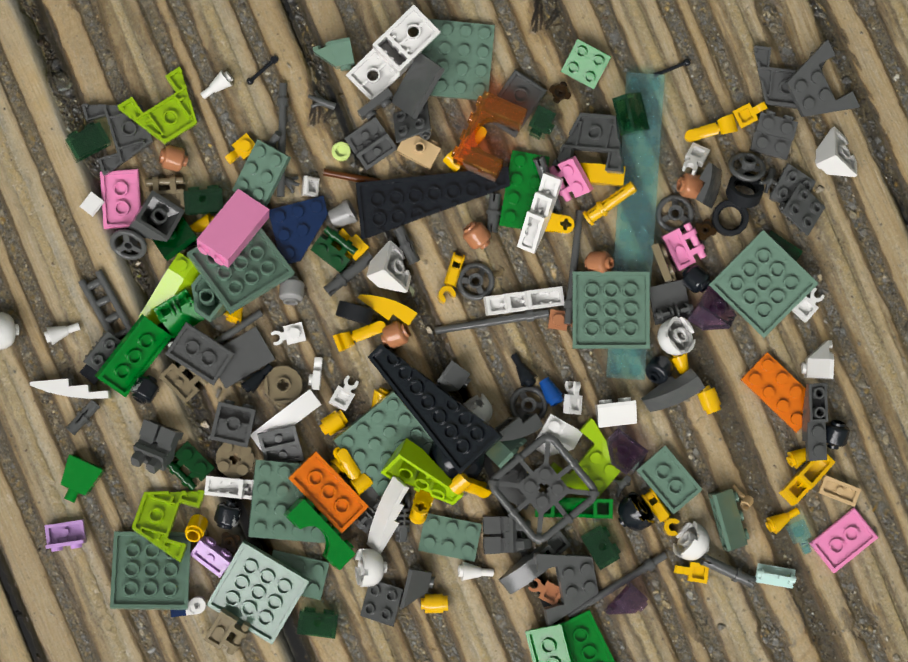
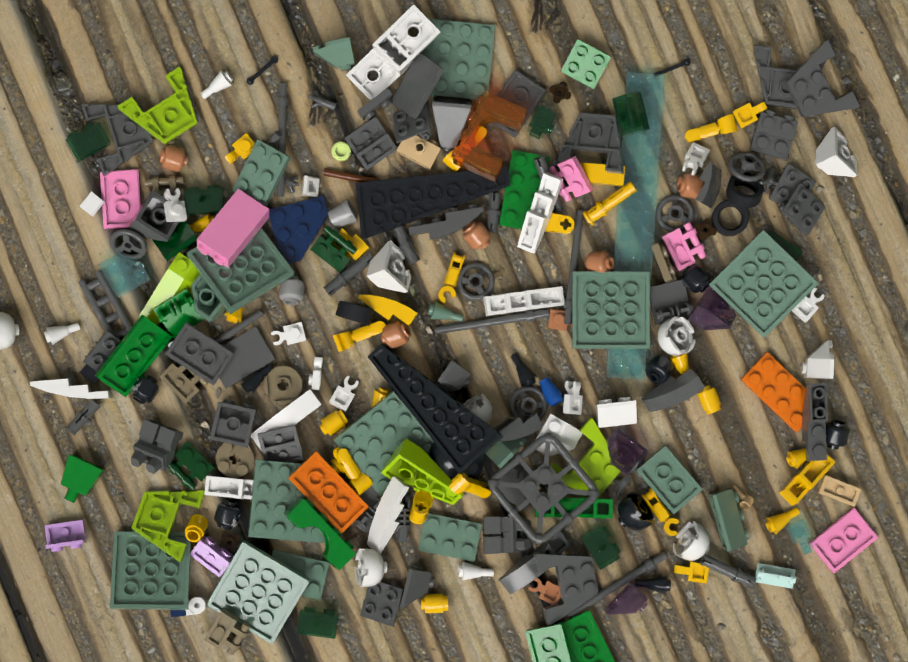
none -> clear light blue plate [98,256,151,298]
none -> white plate [163,188,187,222]
none -> dark grey slope [408,204,484,240]
none -> sand green cone [427,301,463,322]
none -> slope [432,97,472,151]
none -> black cone [635,576,671,595]

